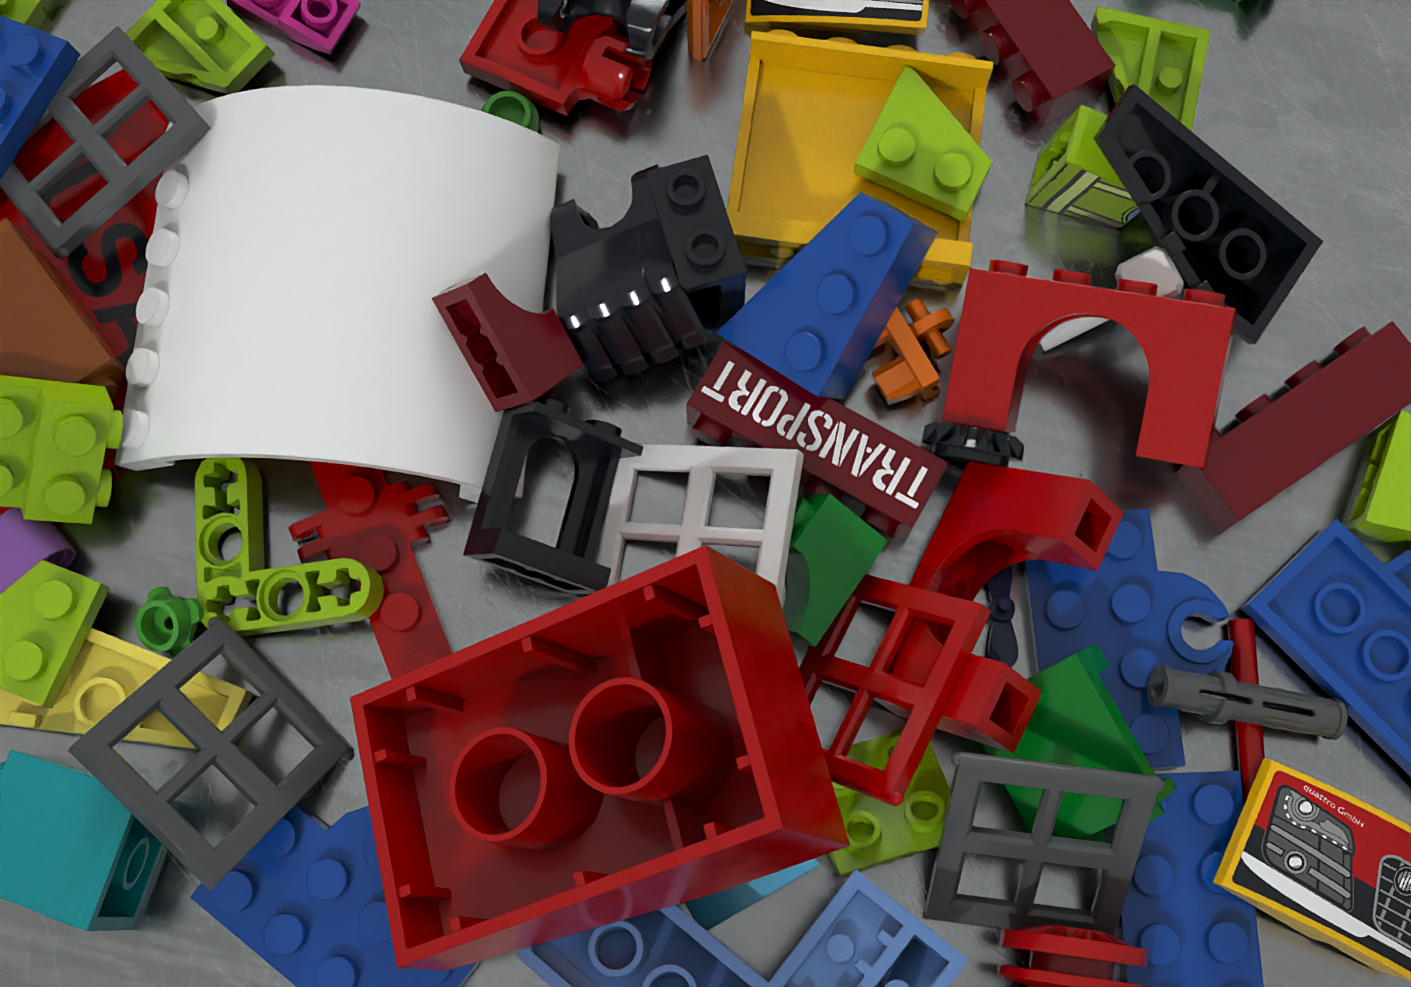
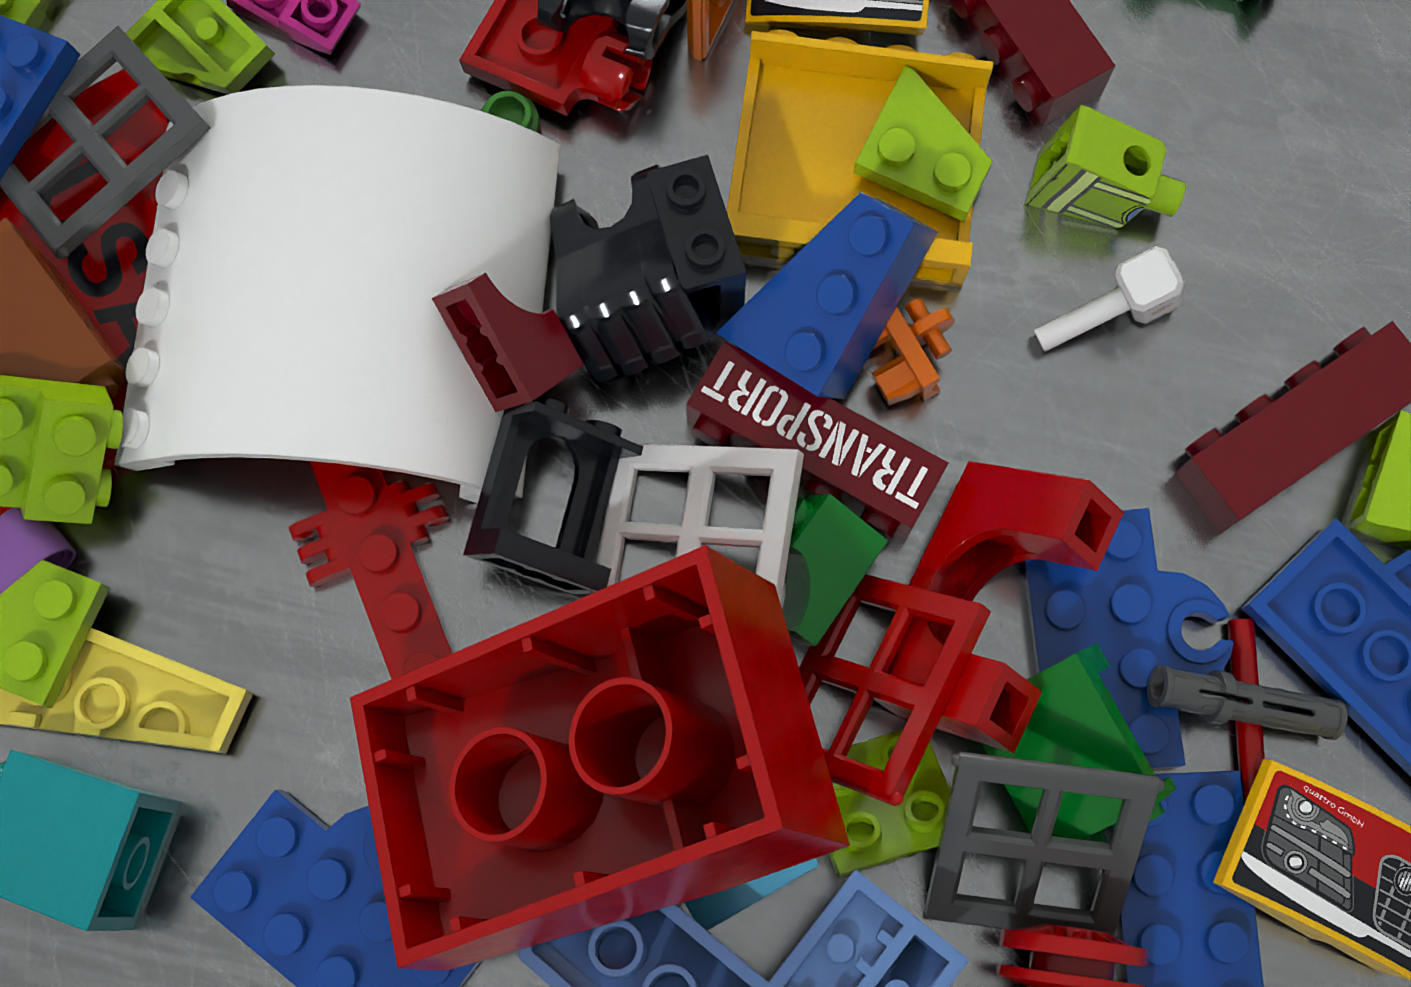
dark grey window [68,617,352,890] -> none
bright green plate [136,586,203,657] -> none
lime beam [195,457,384,637] -> none
black gear [921,421,1024,467] -> none
red arch [942,260,1238,468] -> none
dark blue piece [986,565,1019,668] -> none
lime wing [1091,6,1211,131] -> none
black wedge [1093,84,1323,344] -> none

